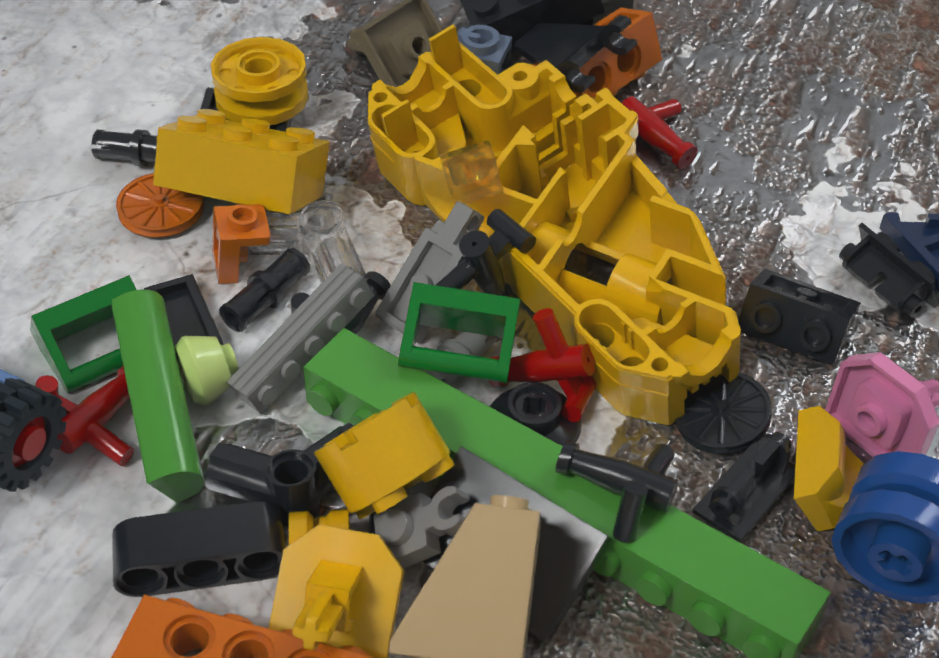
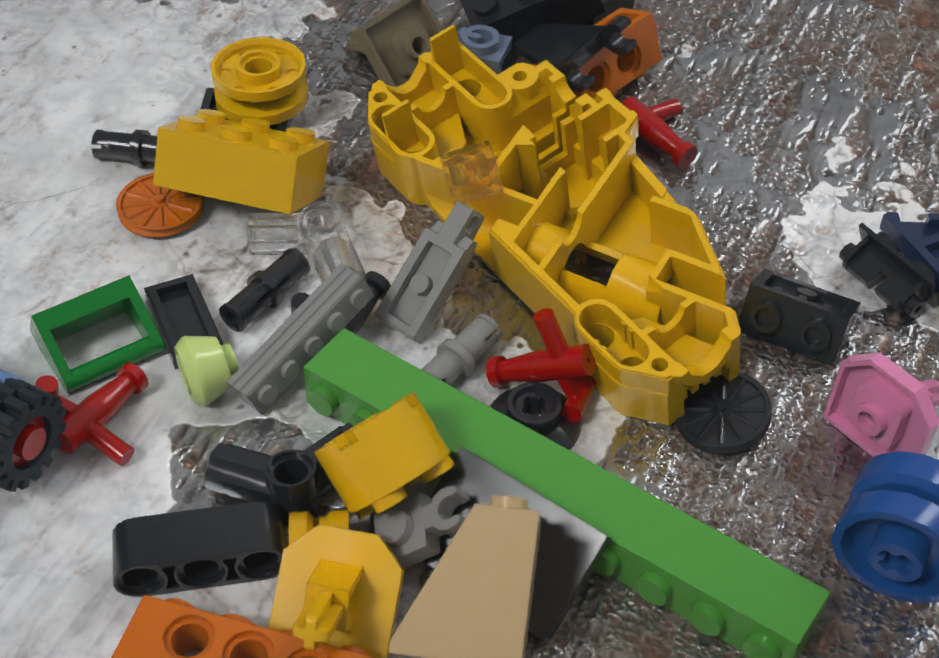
bright green brick [111,289,204,503] -> none
orange bracket [212,204,271,284] -> none
green tile [398,282,520,383] -> none
black piece [436,209,536,298] -> none
black piece [555,440,679,543] -> none
black hinge [692,432,796,543] -> none
yellow slope [794,406,864,532] -> none

